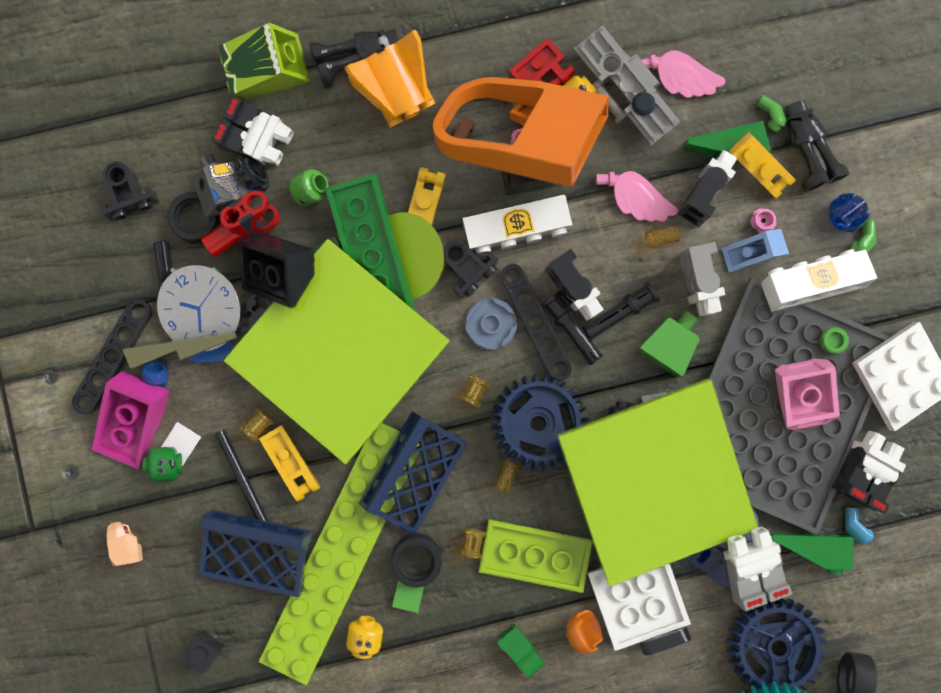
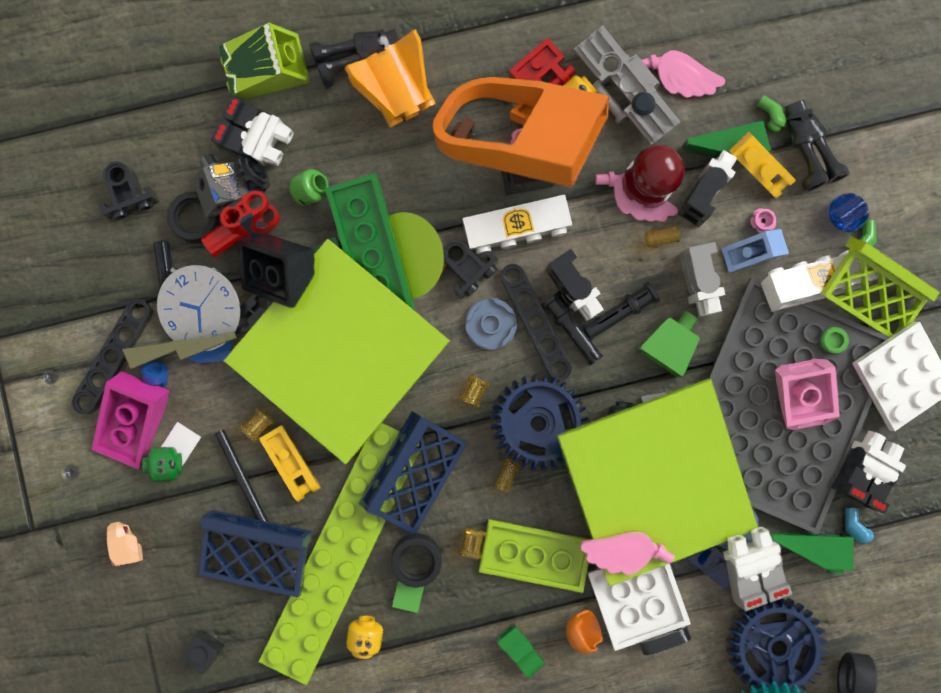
yellow plate [408,167,446,225] -> none
none -> bright pink animal [580,532,674,575]
none -> dark red tile [622,145,685,208]
none -> lime fence [821,237,940,337]

